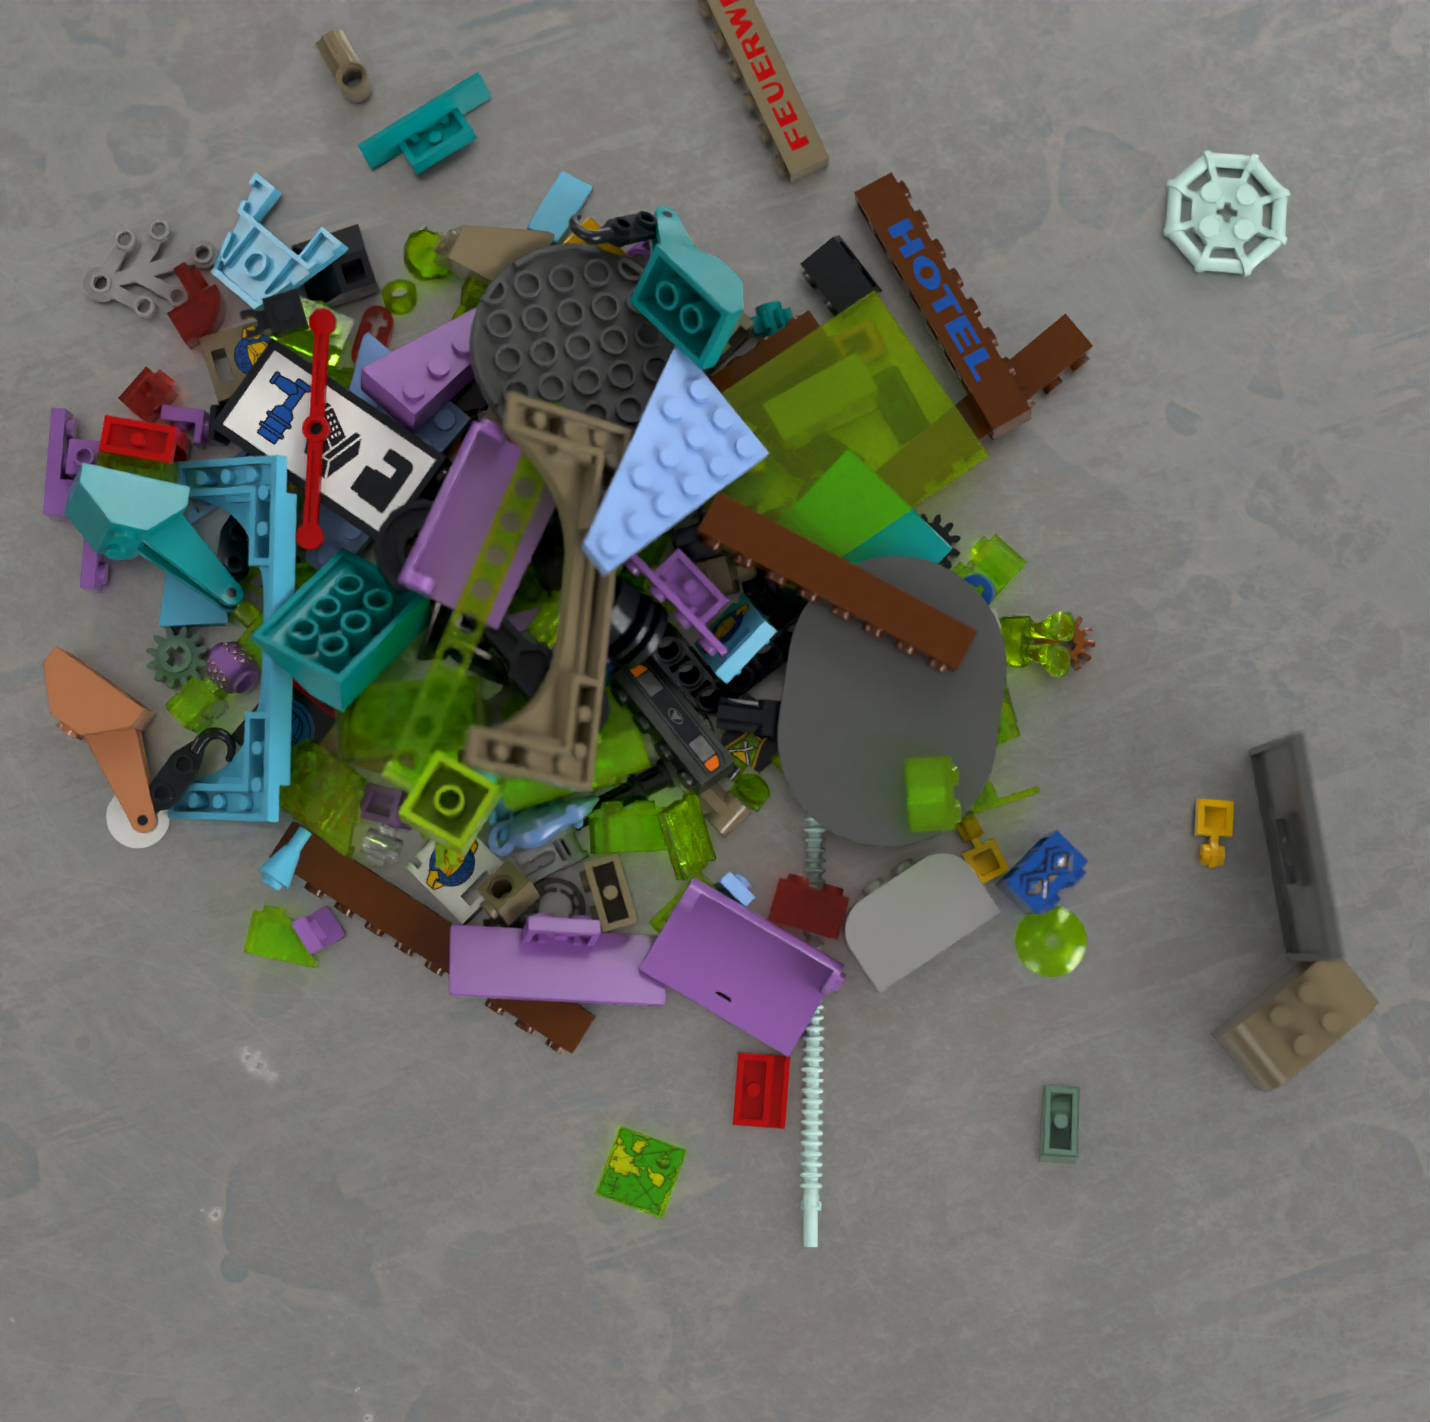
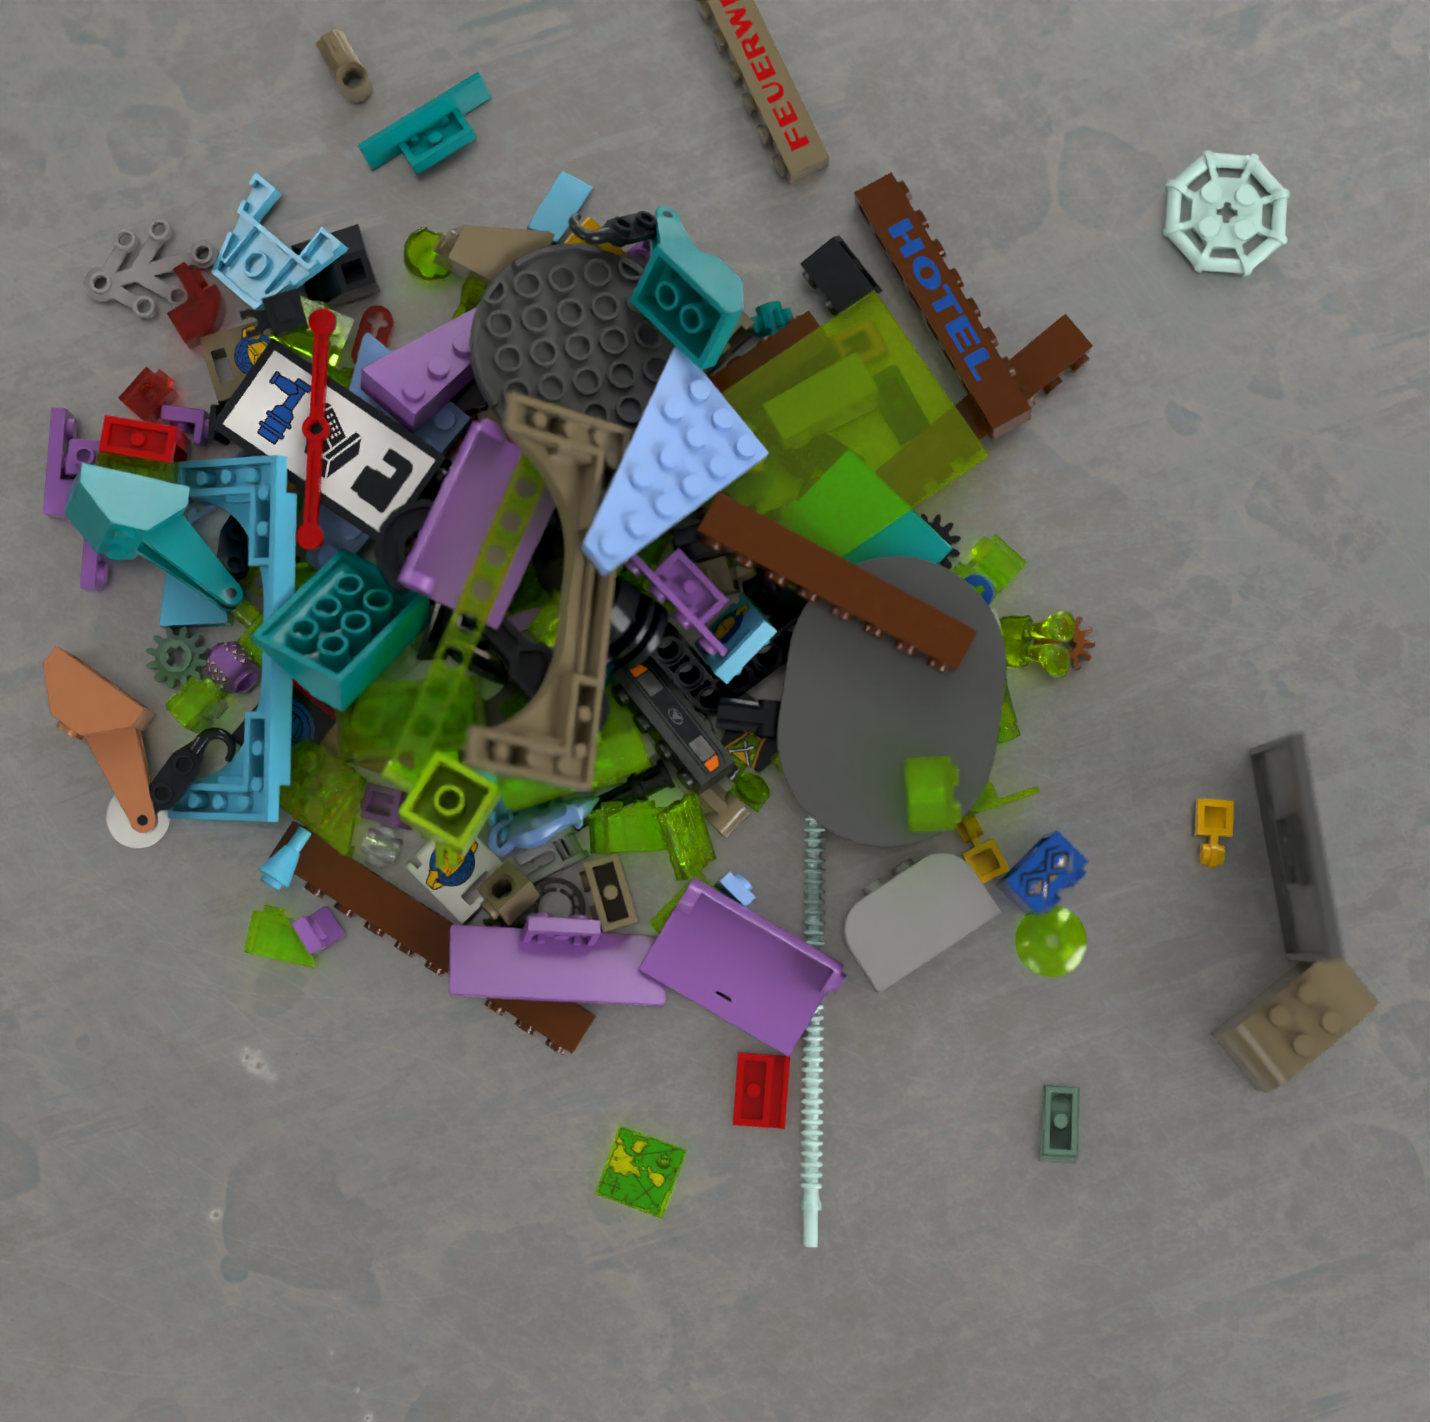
clear neon green piece [381,279,418,315] -> none
clear red brick [768,873,850,940] -> none

